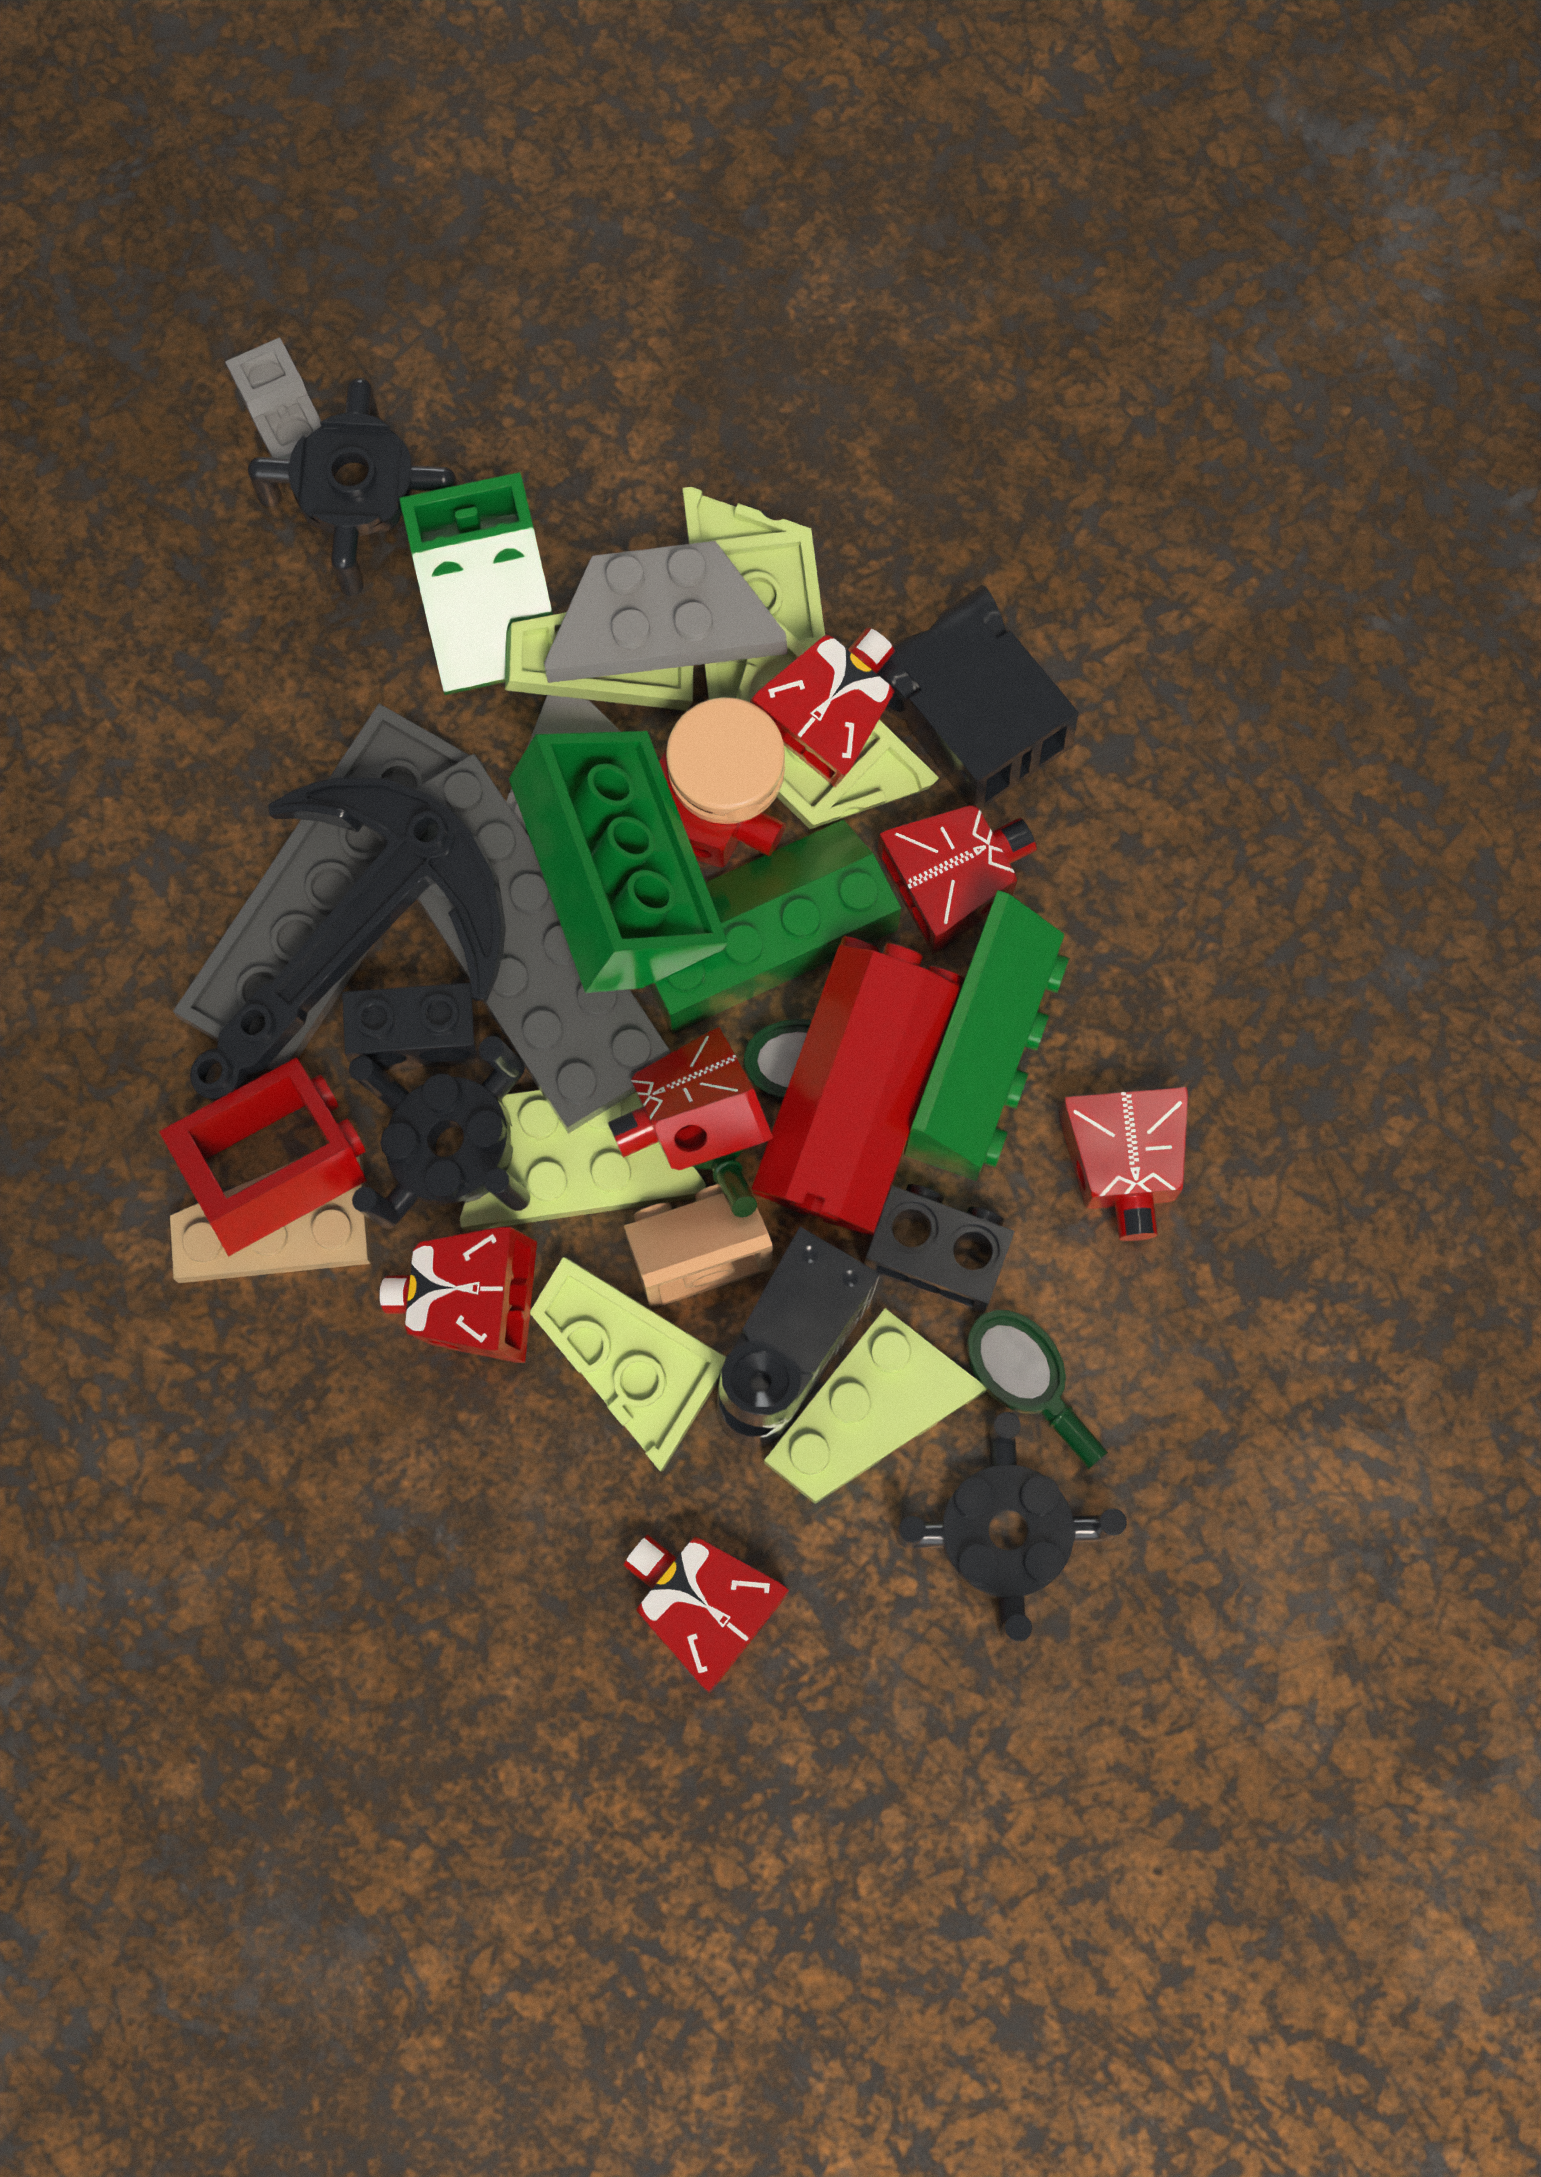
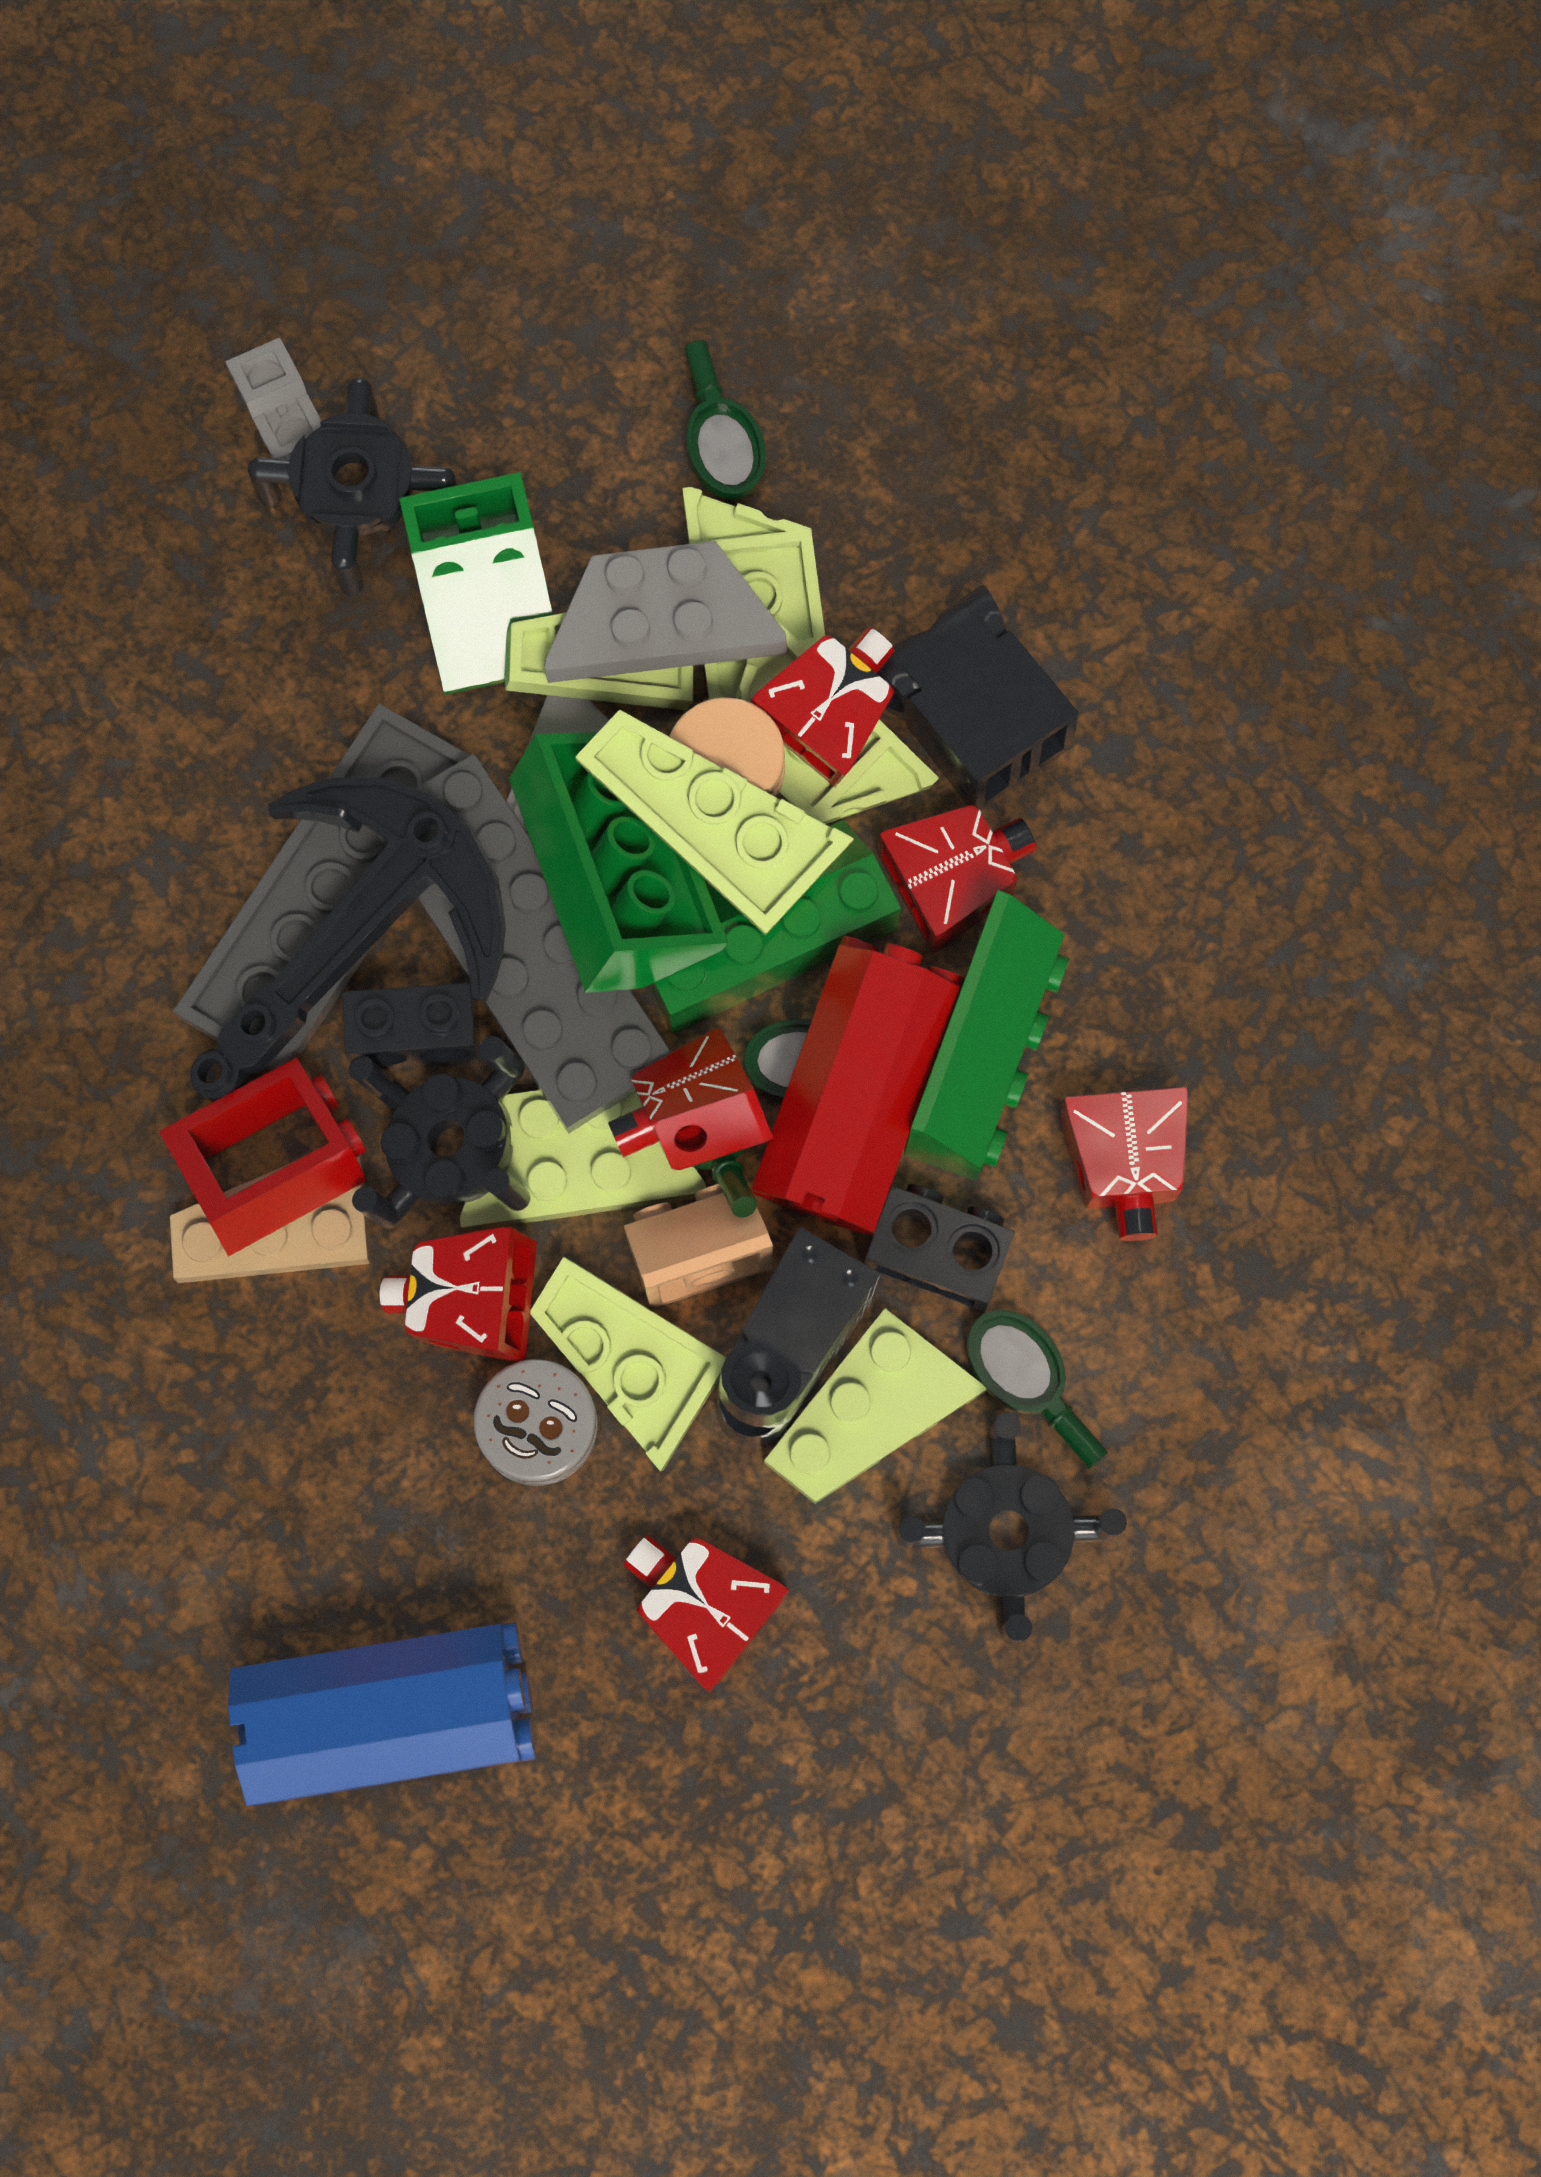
none -> blue brick [228,1622,536,1806]
none -> light grey head [473,1359,598,1486]
none -> yellowish green wing [575,710,854,935]
none -> dark green piece [684,340,766,500]

